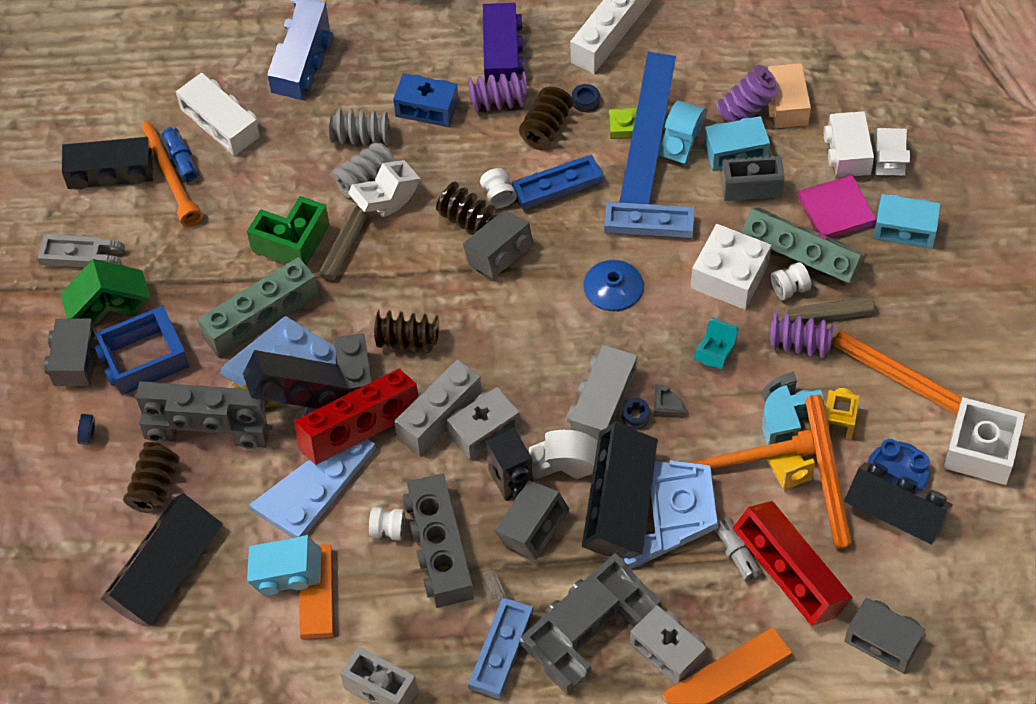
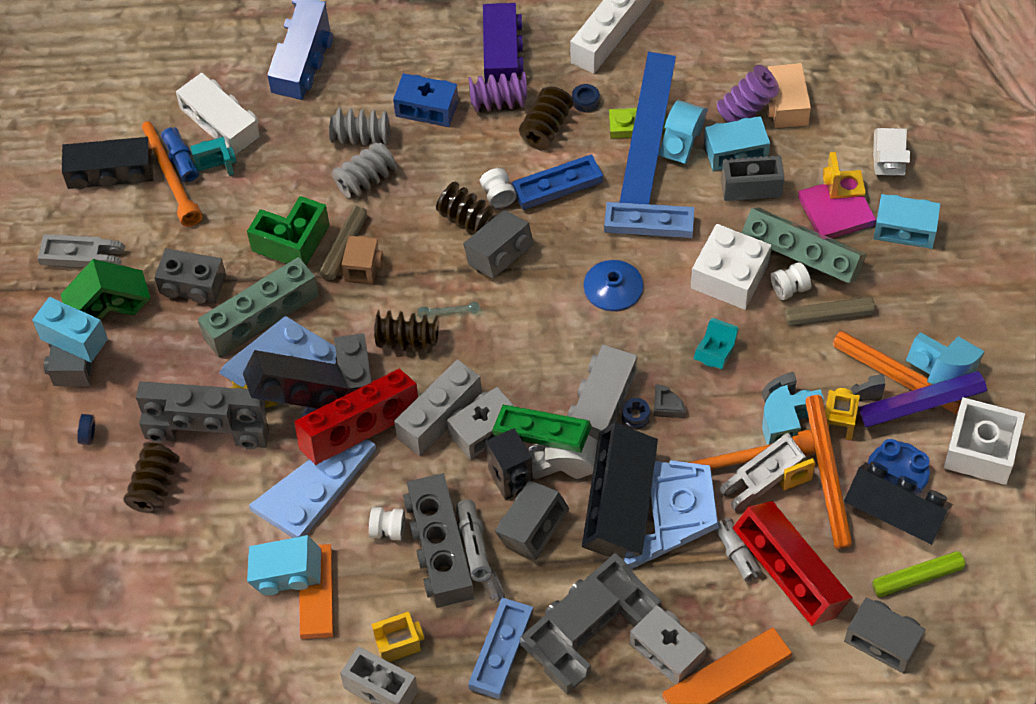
blue window [94,306,190,395] -> none
black brick [100,493,223,627] -> none
white brick [348,160,421,217] -> none
medium lavender piece [769,311,835,359] -> none
white brick [824,111,874,178] -> none
none -> medium azure brick [32,297,108,362]
none -> dark grey brick [154,248,226,304]
none -> teal bracket [190,137,237,176]
none -> medium nougat brick [342,235,384,284]
none -> yellow window [371,611,425,662]
none -> clear light blue hinge [417,302,480,318]
none -> light grey pin [456,499,491,582]
none -> green tile [492,404,592,453]
none -> hinge [720,433,808,511]
none -> yellow bracket [823,152,866,199]
none -> dark grey tile [850,374,885,401]
none -> dark purple tile [858,371,987,427]
none -> lime axle [872,551,966,597]
none -> medium azure brick [906,332,985,384]

